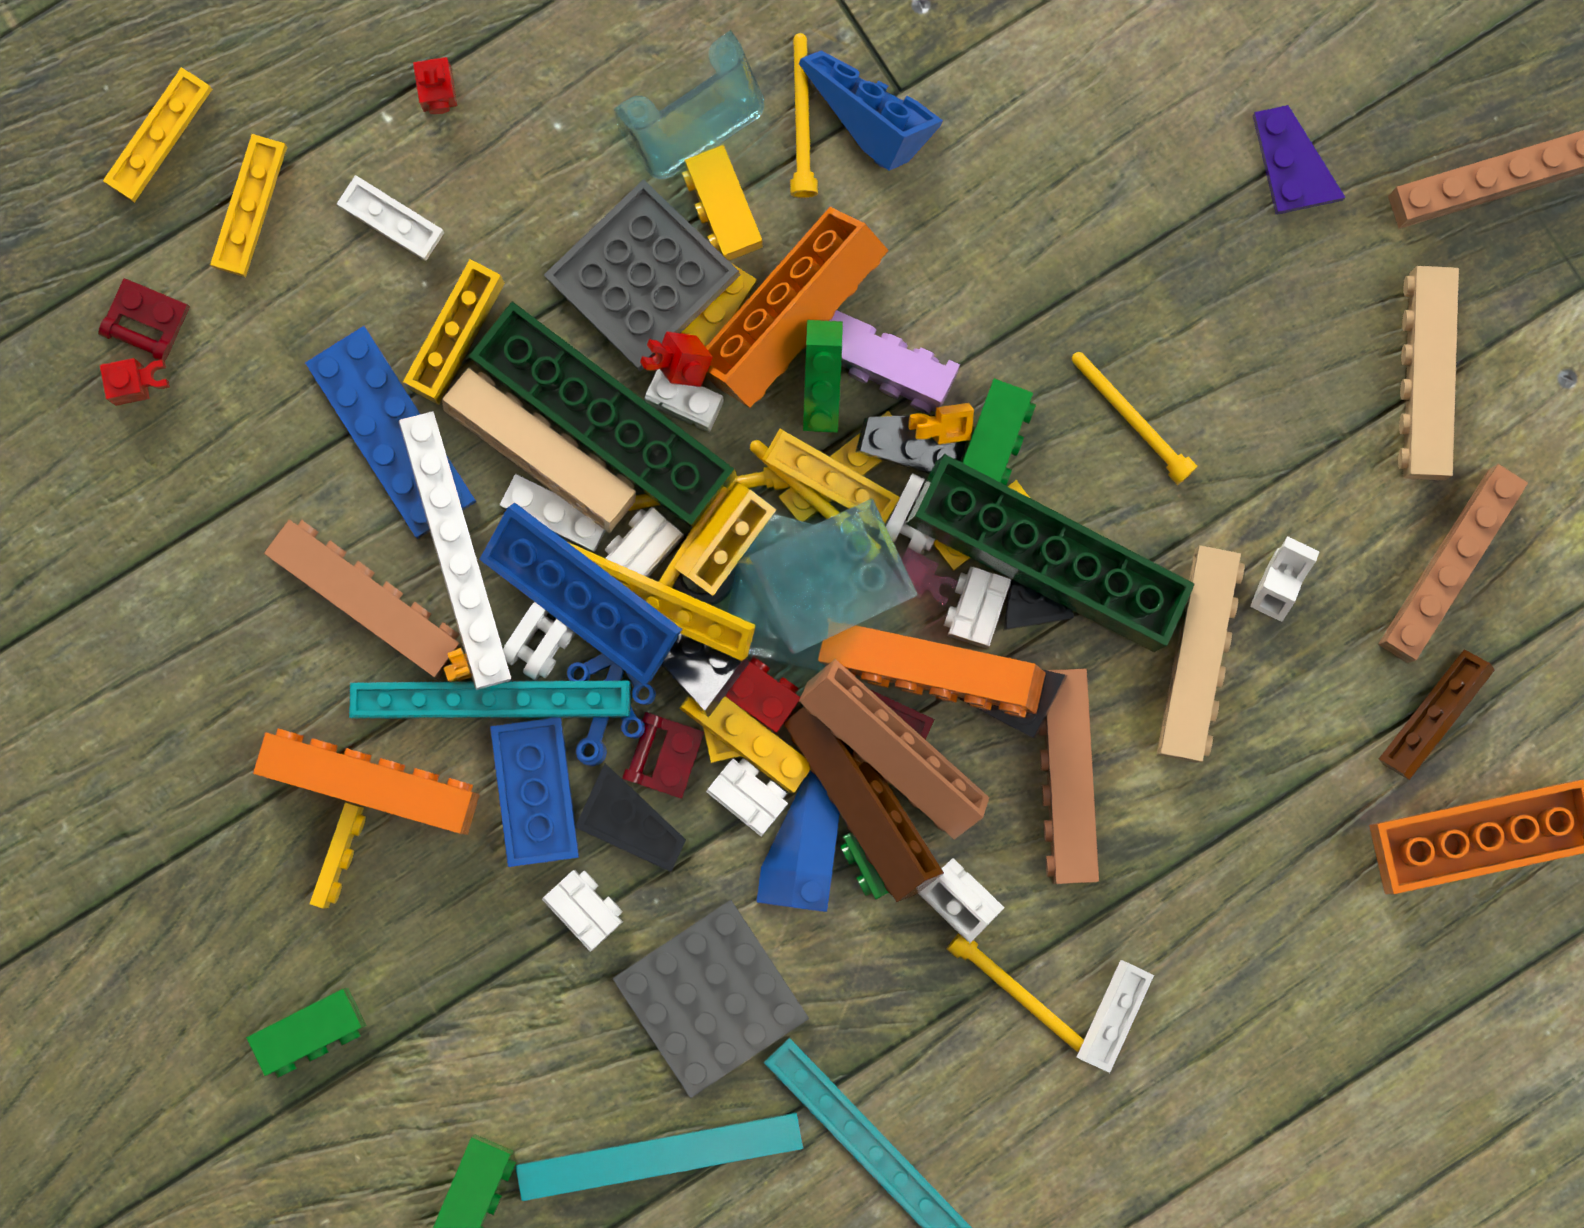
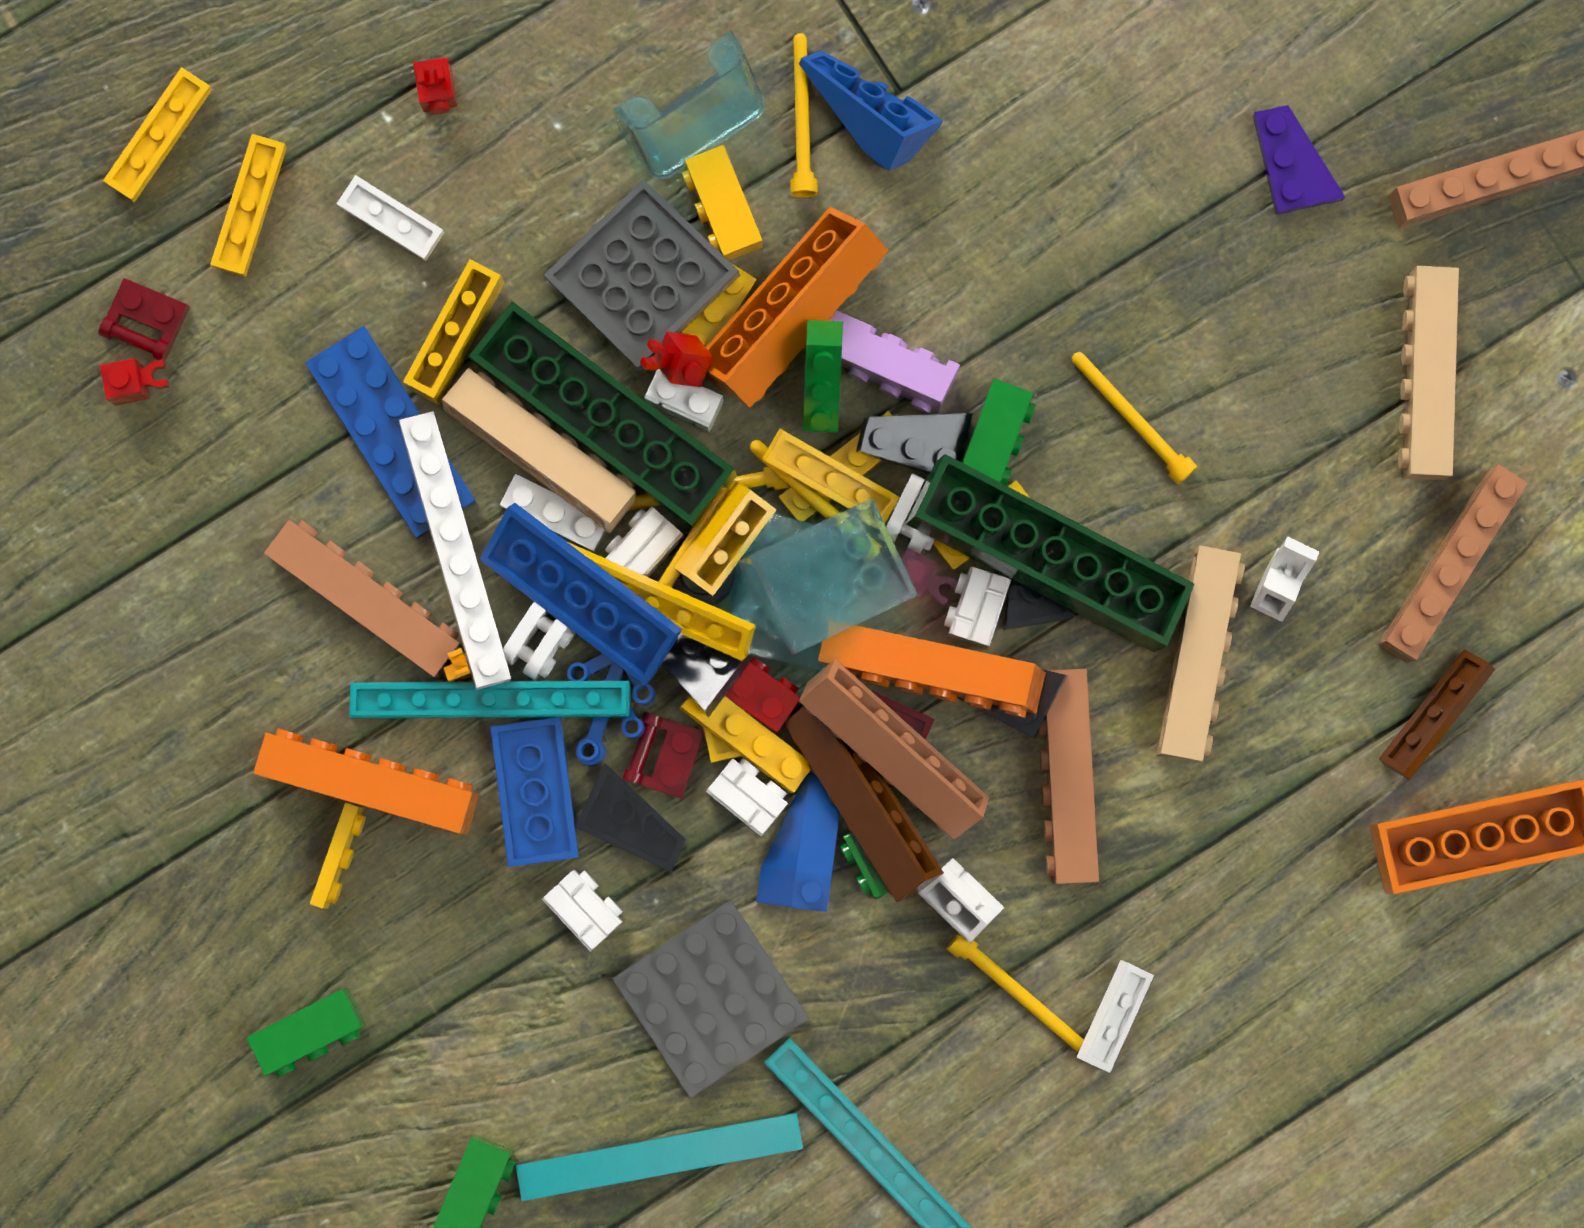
light orange plate [908,403,974,445] -> none

